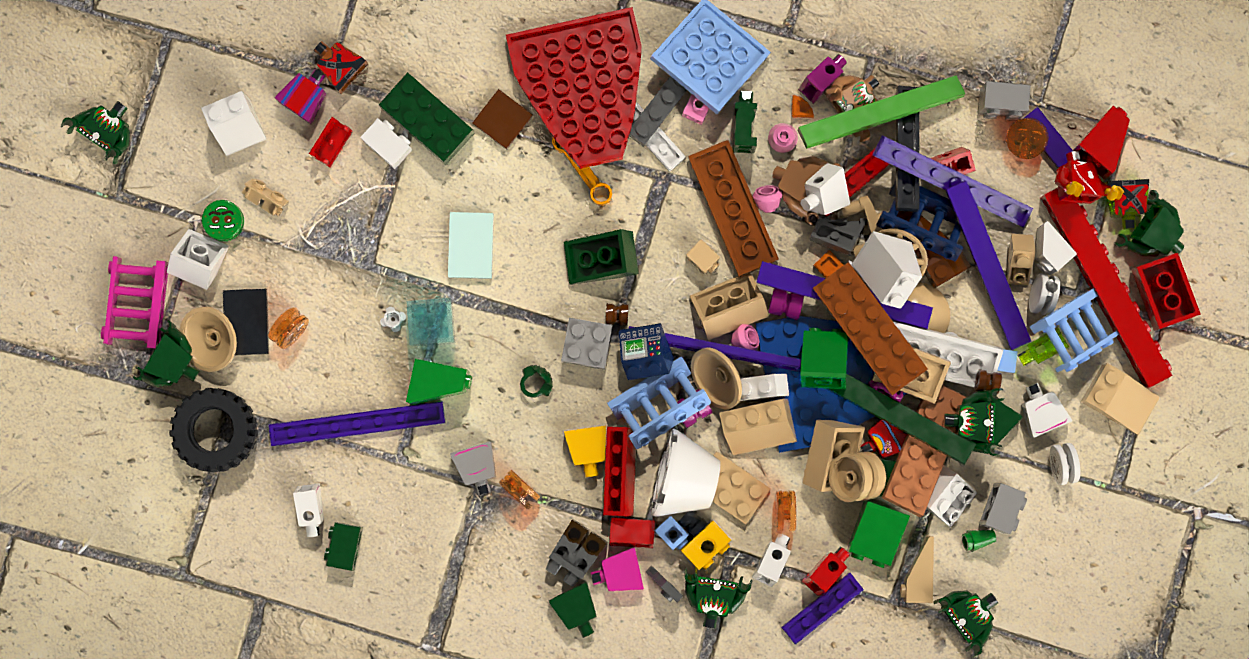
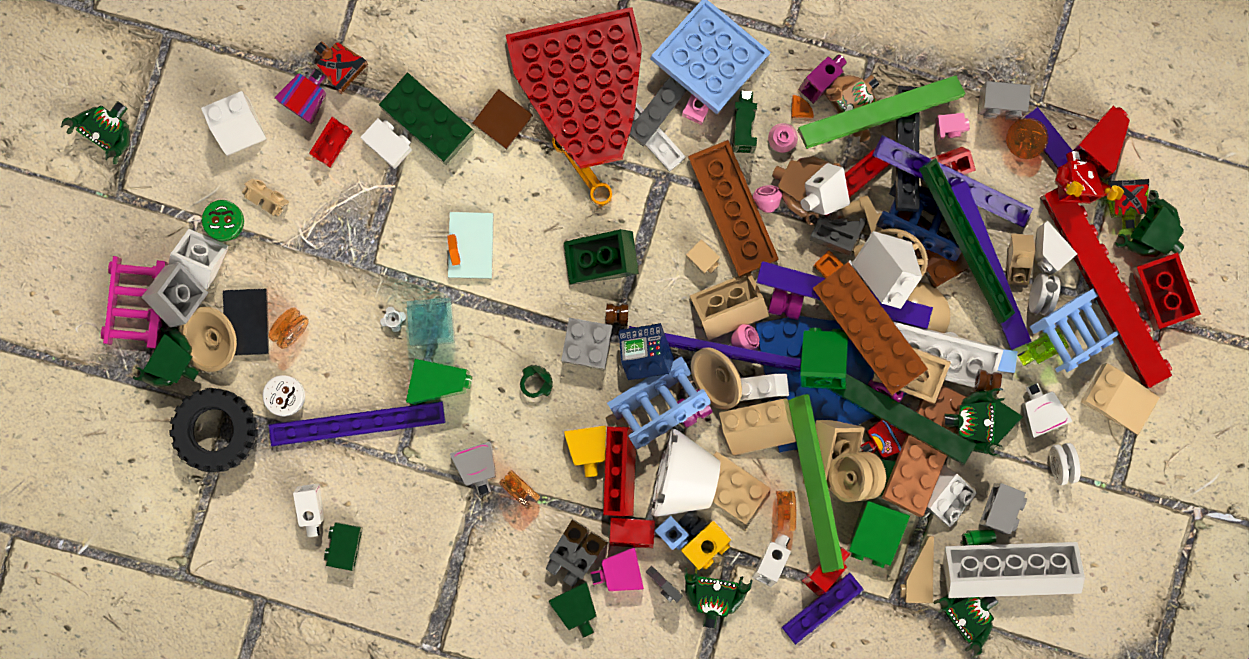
none -> light grey brick [142,262,208,328]
none -> white head [262,375,305,416]
none -> orange tile [447,234,461,266]
none -> bright green tile [788,394,844,573]
none -> dark green tile [919,158,1015,324]
none -> bright pink brick [935,113,970,140]
none -> white brick [943,542,1085,598]

